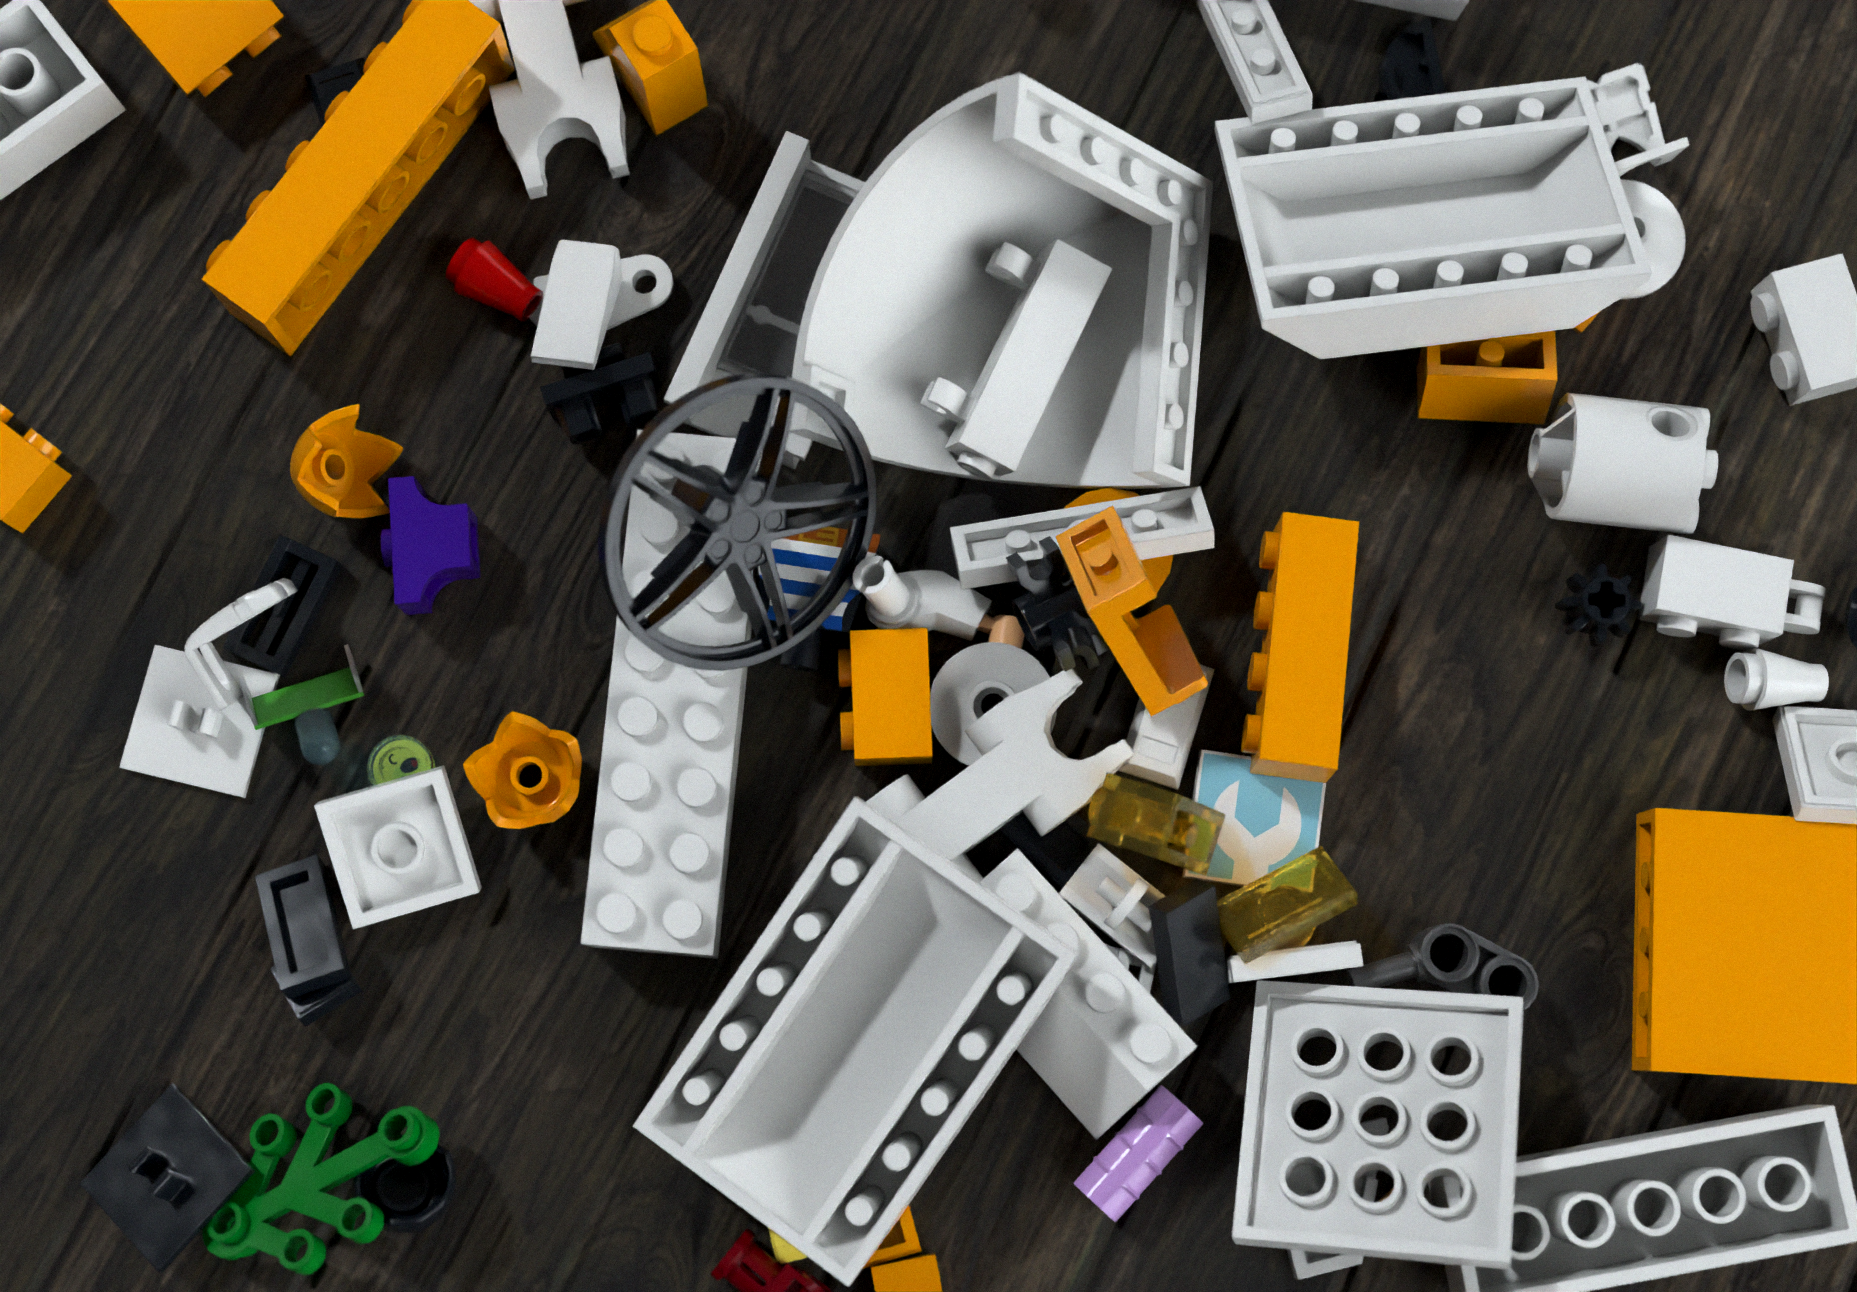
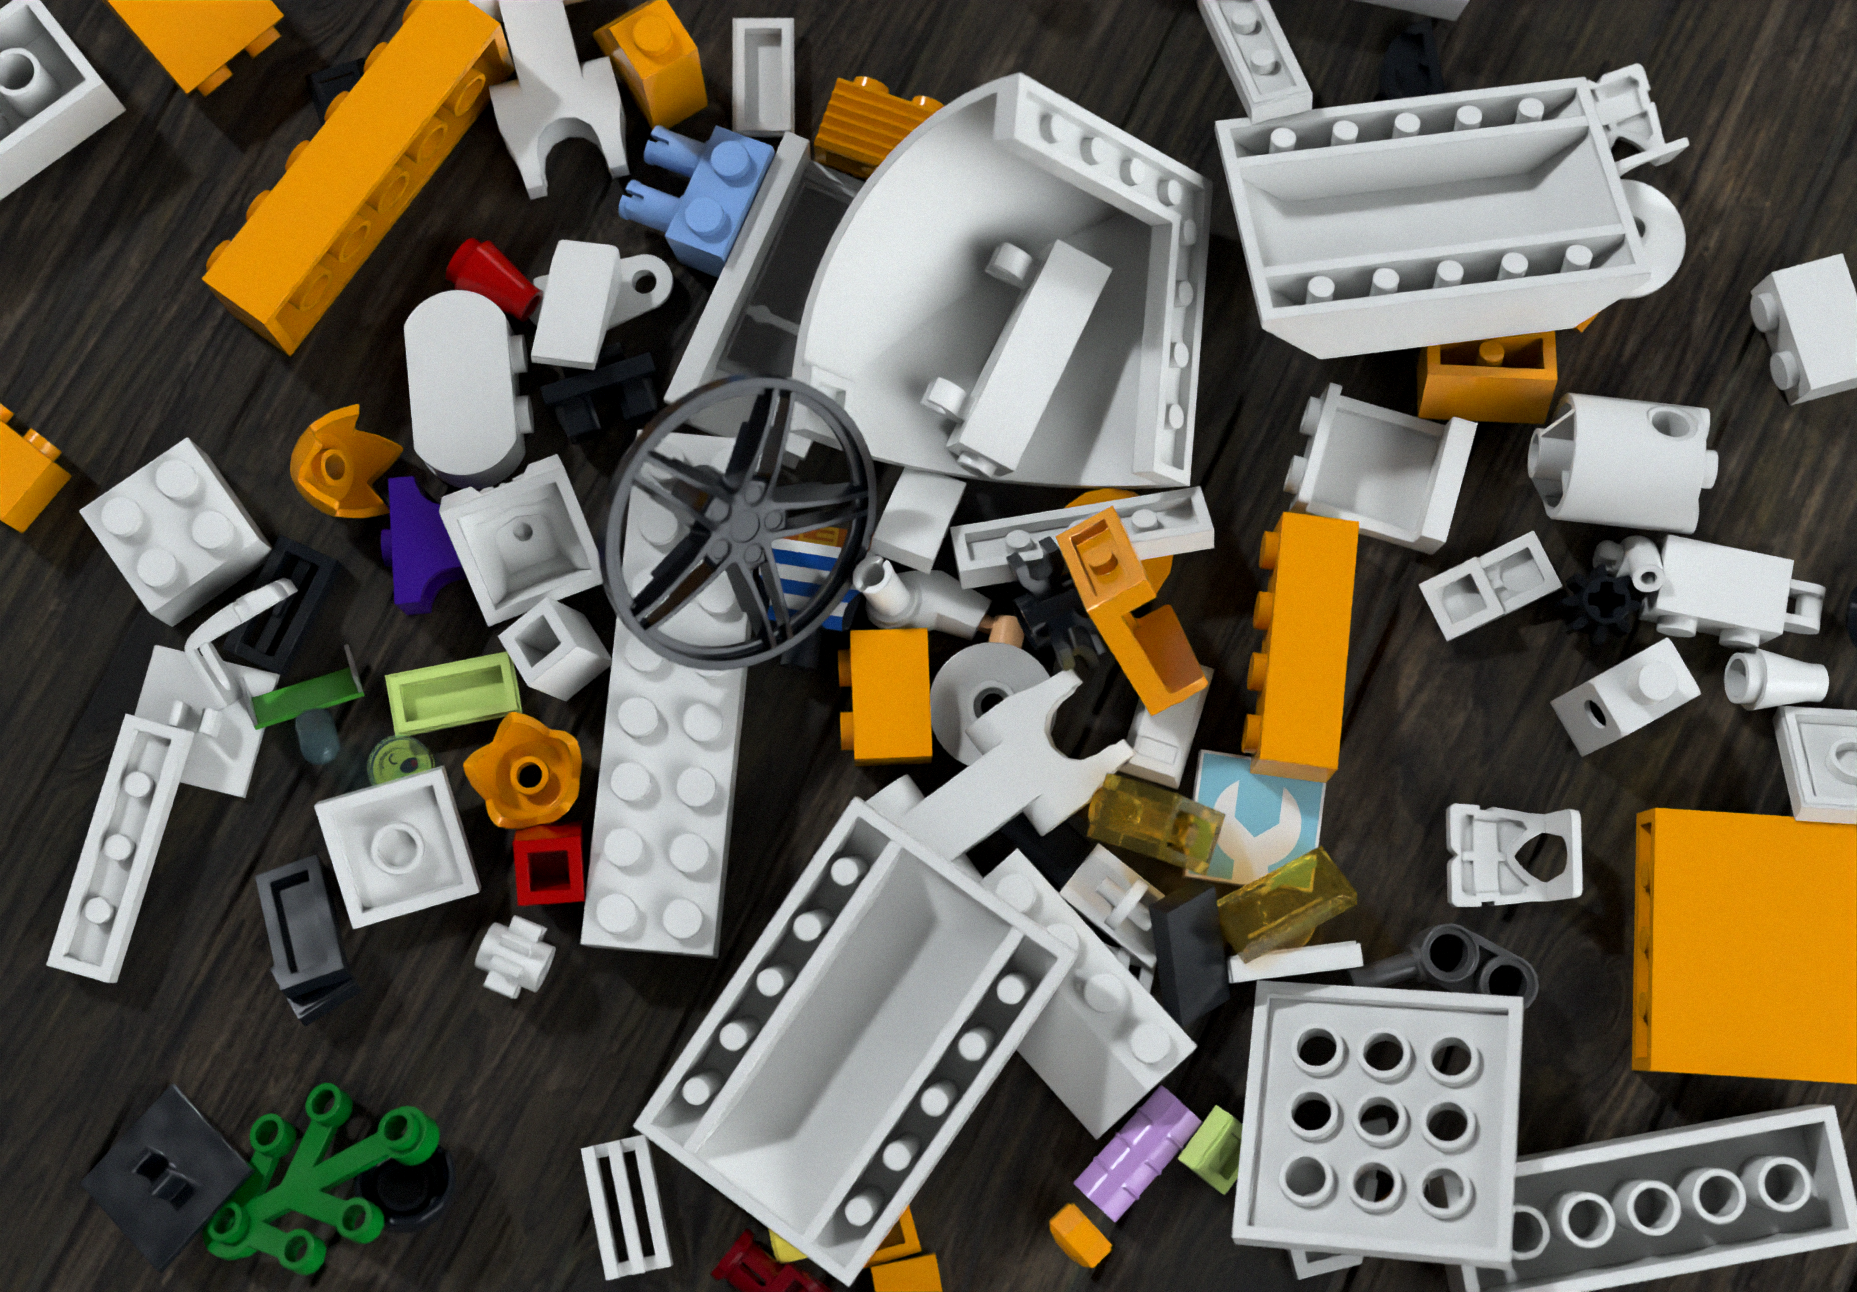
none -> white plate [46,714,195,983]
none -> white brick [79,437,273,627]
none -> yellowish green tile [385,651,523,738]
none -> white brick [404,290,534,489]
none -> white brick [439,454,603,627]
none -> white gear [475,915,556,999]
none -> white brick [498,596,612,701]
none -> red brick [513,820,587,906]
none -> white tile [581,1135,673,1281]
none -> light blue brick [618,125,776,278]
none -> white tile [733,18,794,137]
none -> light orange brick [814,76,945,181]
none -> white slope [869,467,967,574]
none -> light orange tile [1049,1203,1112,1268]
none -> yellowish green tile [1177,1105,1243,1195]
none -> white panel [1283,382,1478,555]
none -> white slope [1418,530,1563,642]
none -> white piece [1446,803,1583,907]
none -> white torso [1550,637,1701,757]
none -> white arm [1593,536,1665,592]

